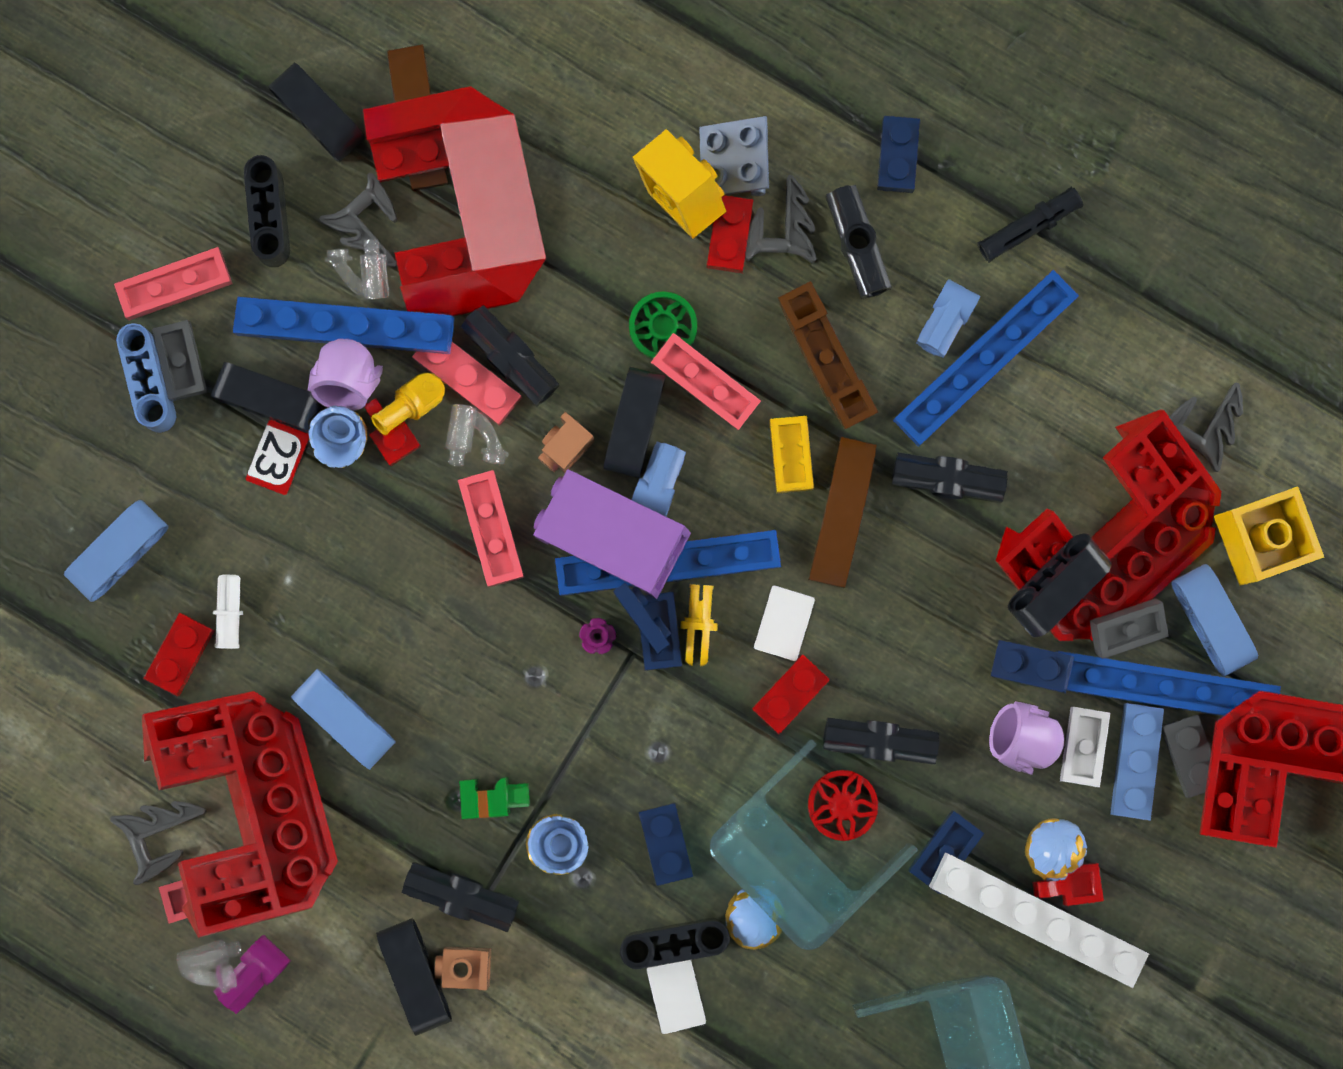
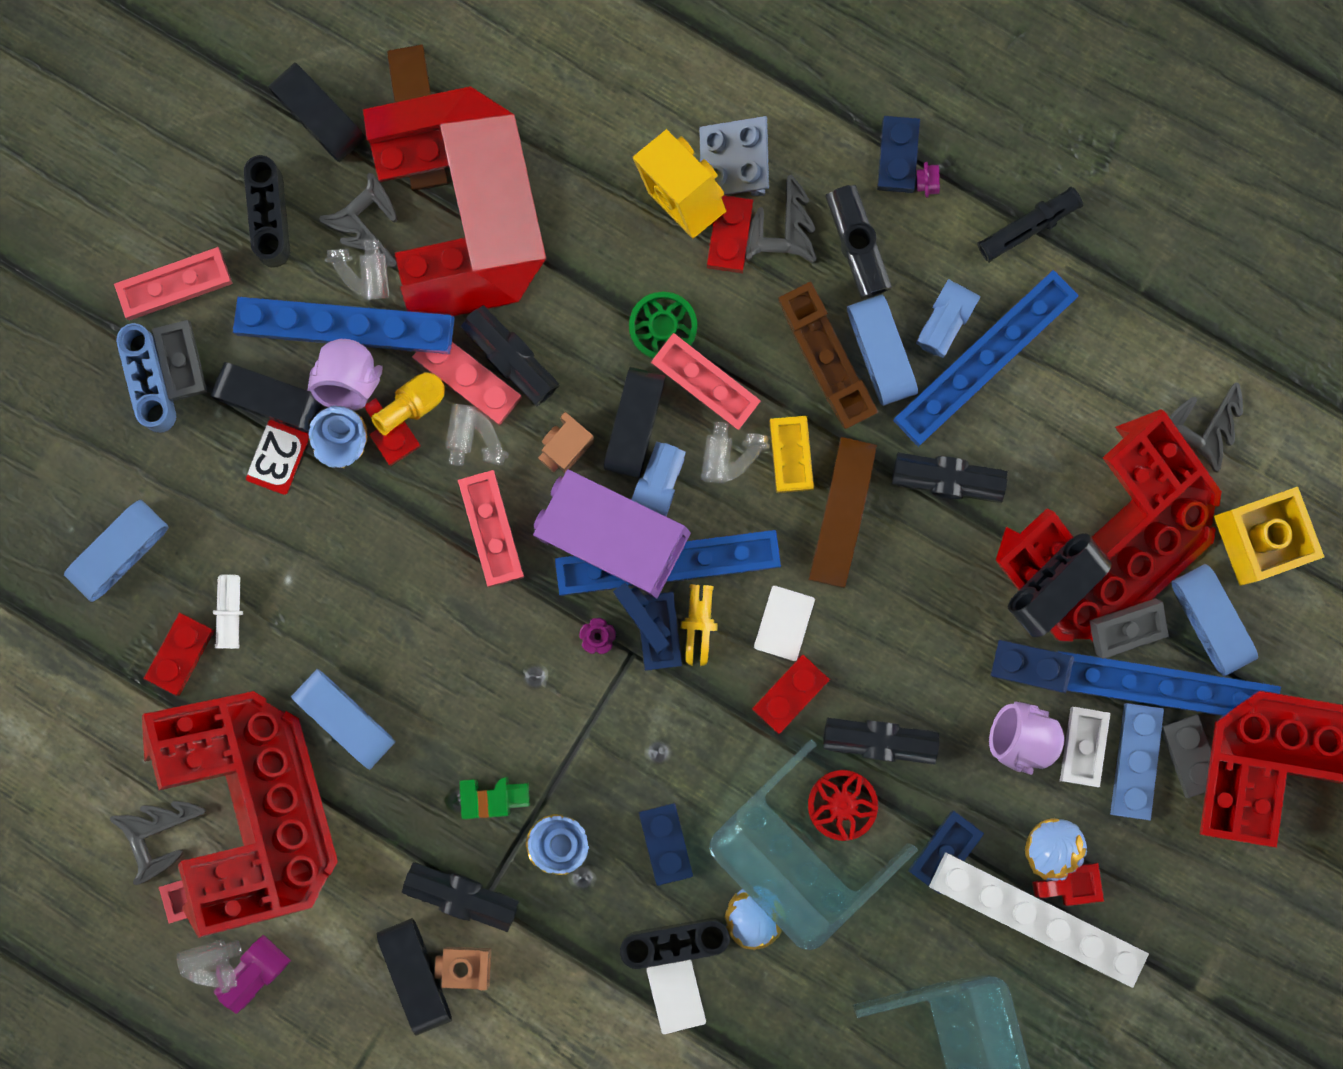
none -> clear plant [701,422,770,484]
none -> medium blue beam [847,294,918,406]
none -> magenta plate [917,162,940,198]

